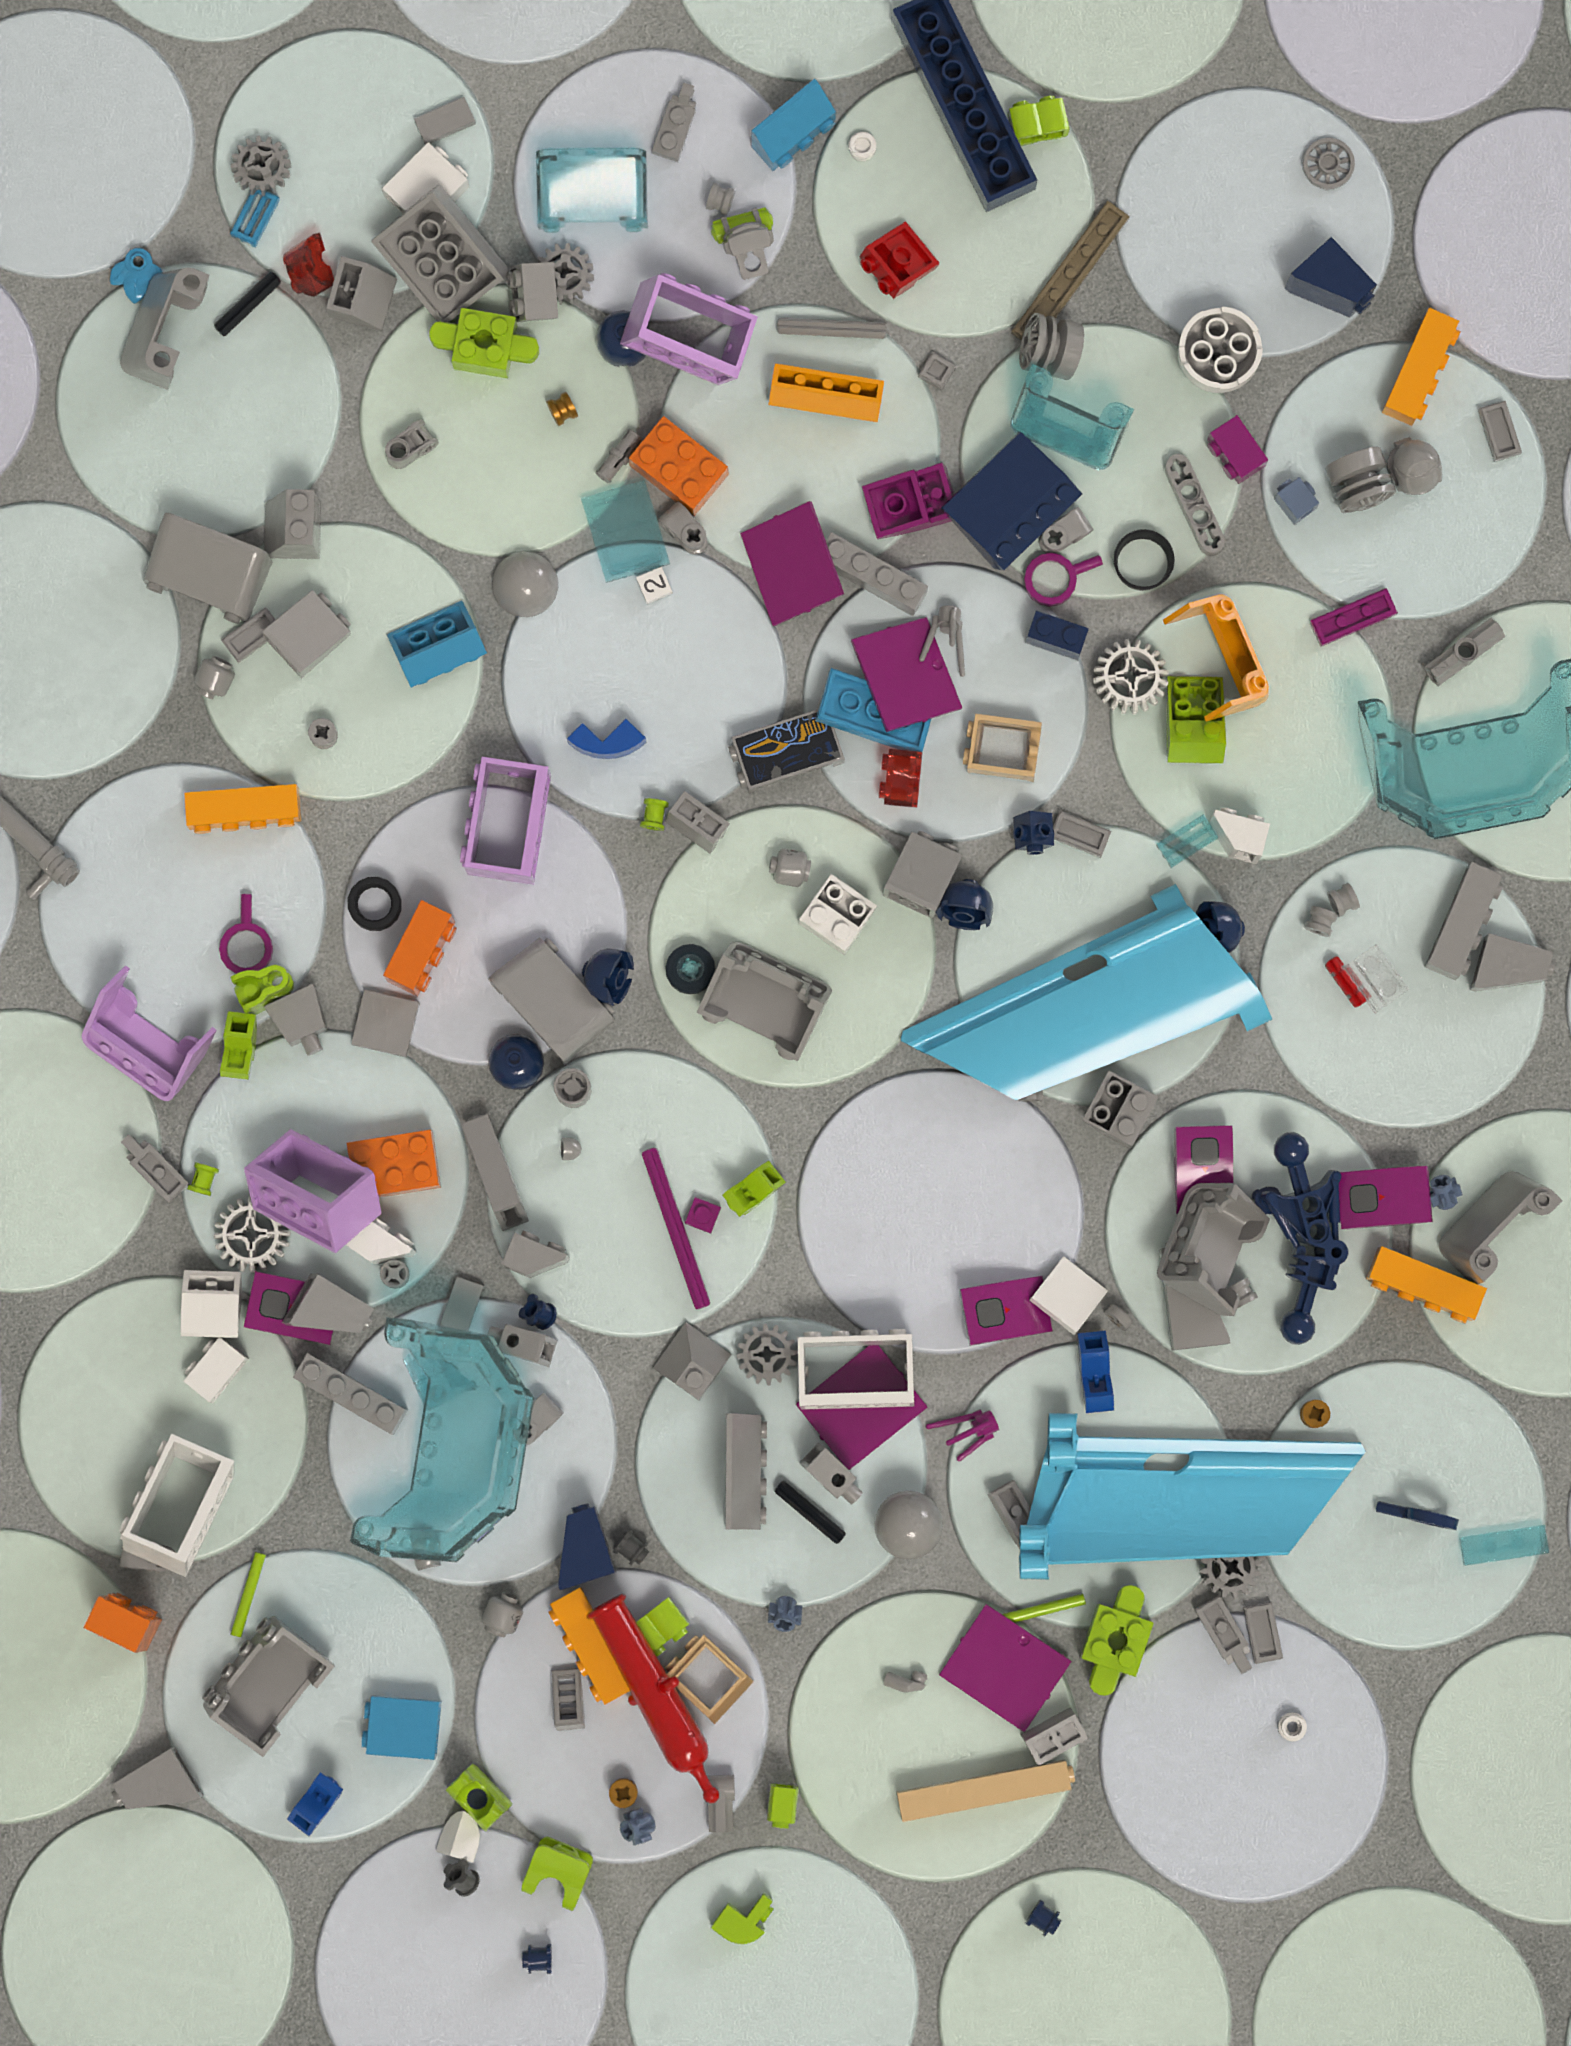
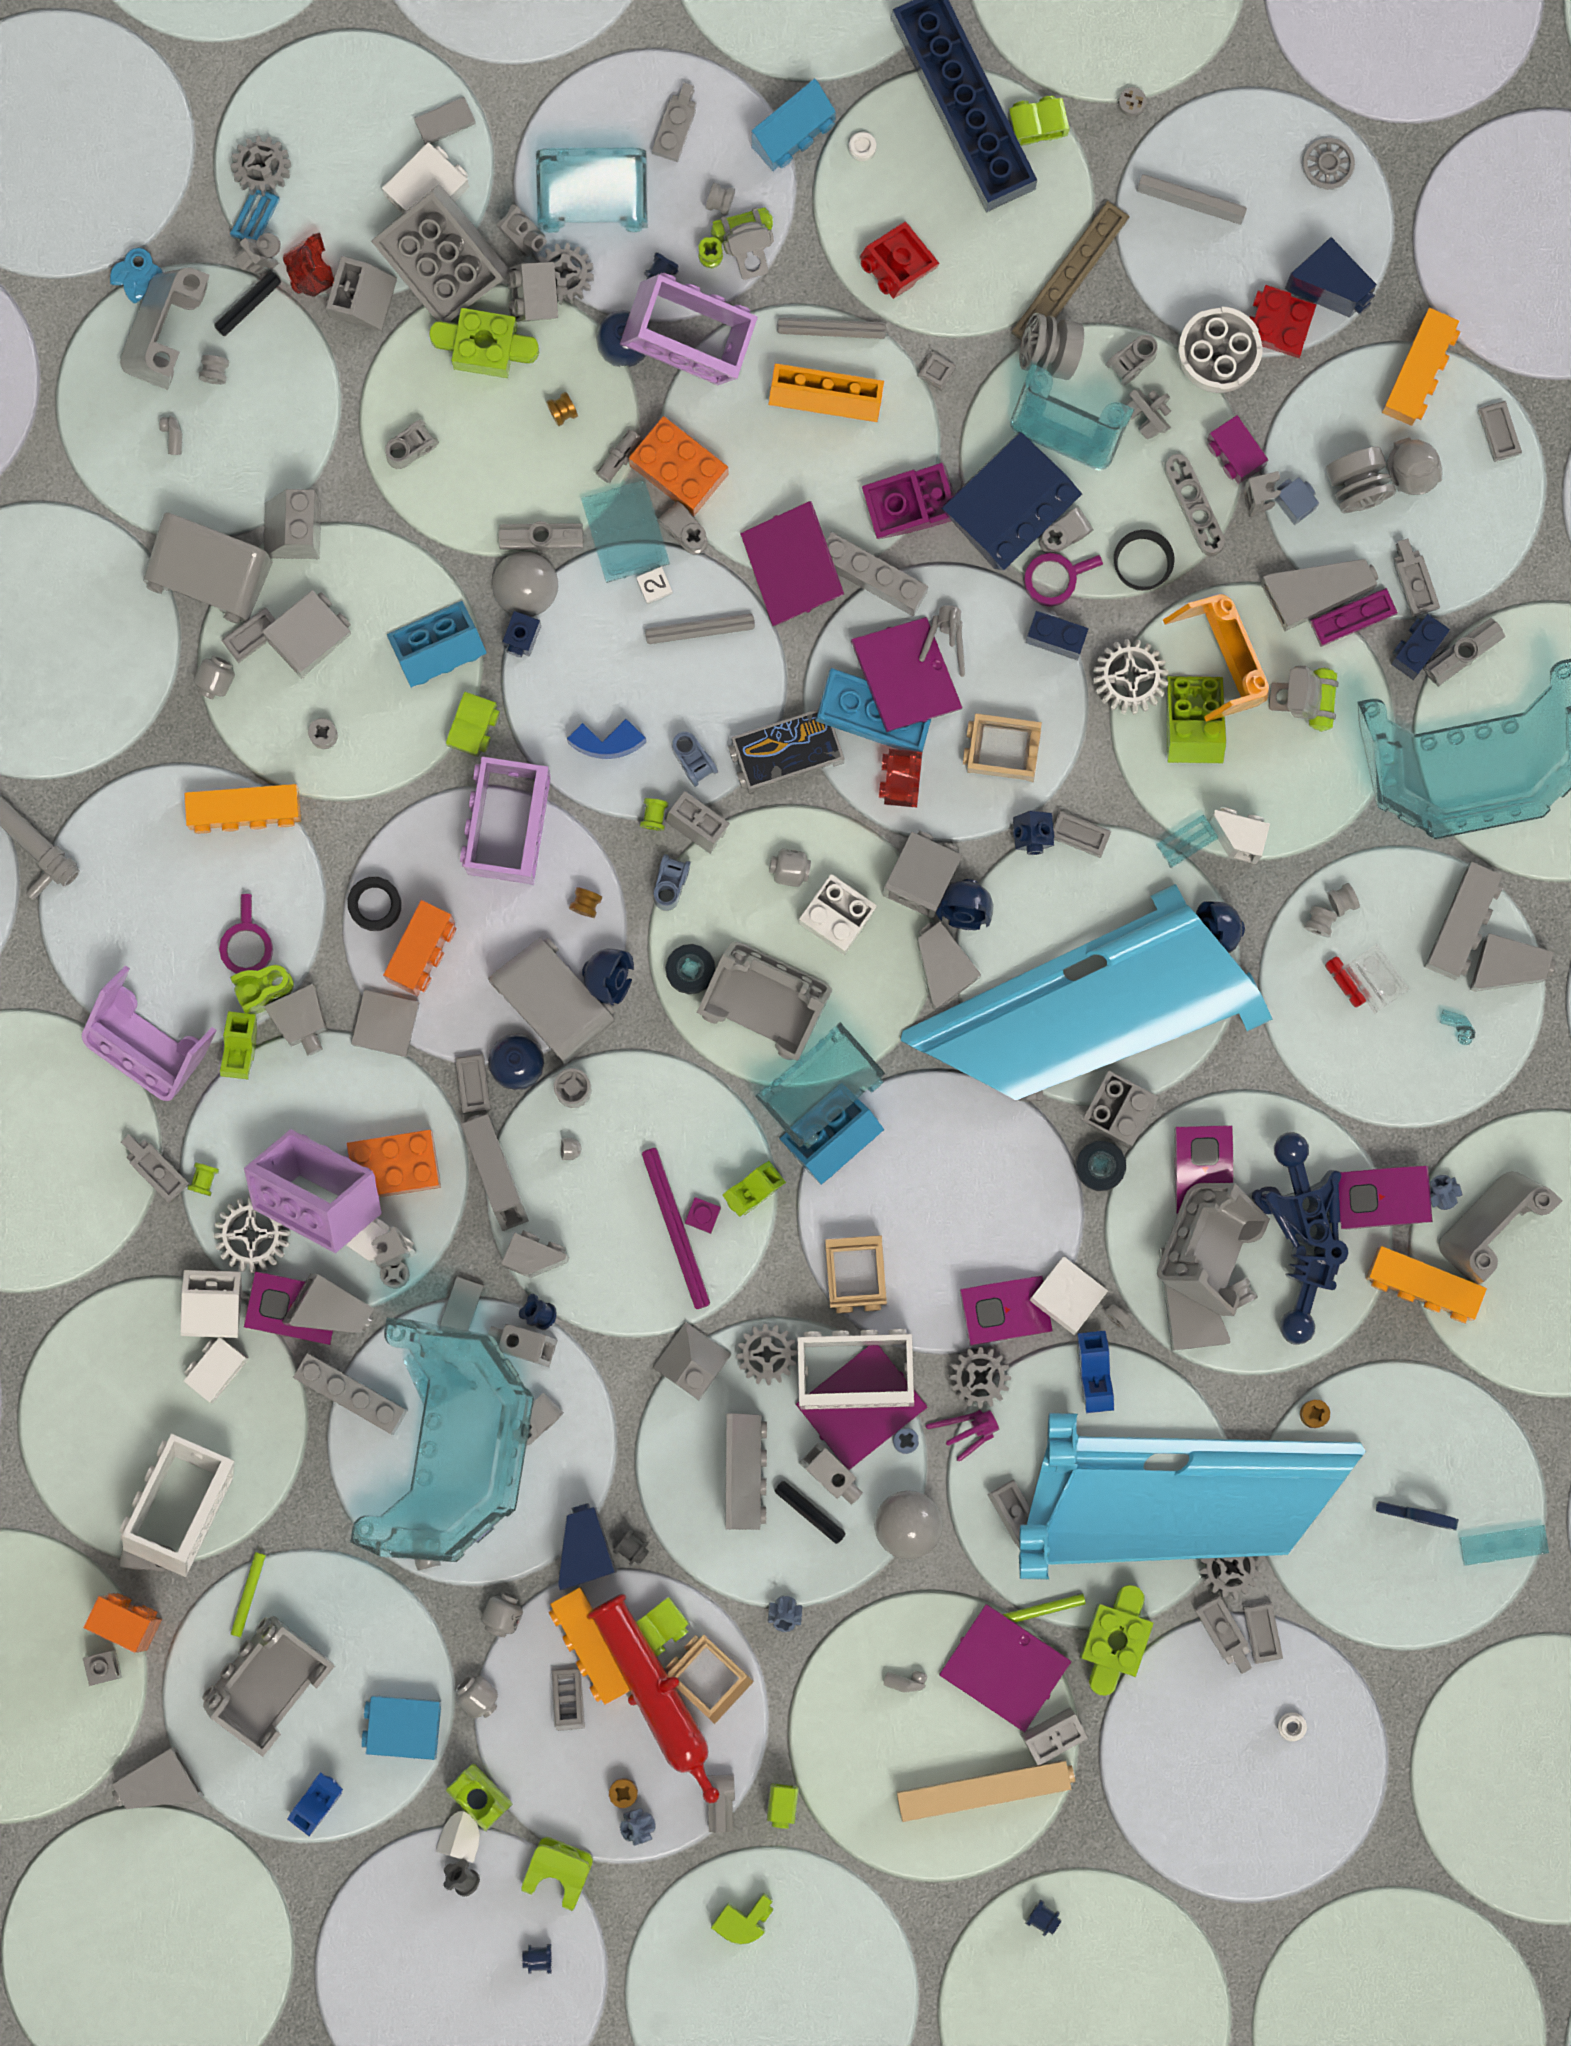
none -> light grey brick [83,1650,122,1686]
none -> light grey arm [159,416,182,455]
none -> light grey wheel [198,355,229,384]
none -> light grey hips [233,233,281,274]
none -> light grey hinge [371,1226,411,1269]
none -> lime brick [446,692,500,757]
none -> light grey tile [455,1054,491,1114]
none -> light grey head [455,1676,498,1719]
none -> light grey hips [496,204,547,257]
none -> light grey piece [499,521,583,552]
none -> dark blue brick [502,611,541,658]
none -> pearl gold wheel [569,887,603,918]
none -> dark blue brick [644,252,679,280]
none -> light grey axle [645,614,755,644]
none -> sand blue piece [654,854,691,911]
none -> sand blue piece [672,732,718,787]
none -> lime bush [698,237,723,268]
none -> clear light blue windscreen [755,1022,885,1149]
none -> dark azure slope [779,1084,885,1185]
none -> window [825,1235,887,1314]
none -> sand blue bush [893,1428,919,1454]
none -> light grey slope [917,922,981,1011]
none -> light grey gear [949,1347,1011,1409]
none -> black wheel [1076,1141,1126,1191]
none -> light grey piece [1105,334,1158,386]
none -> light grey tile [1118,87,1147,117]
none -> light grey hips [1122,389,1171,439]
none -> light grey tile [1137,174,1247,225]
none -> light grey hinge [1243,471,1281,517]
none -> red plate [1249,285,1317,358]
none -> light grey slope [1260,559,1378,631]
none -> light grey piece [1269,666,1339,732]
none -> dark blue brick [1391,614,1450,680]
none -> light grey hinge [1394,538,1440,618]
none -> clear light blue arm [1439,1010,1476,1045]

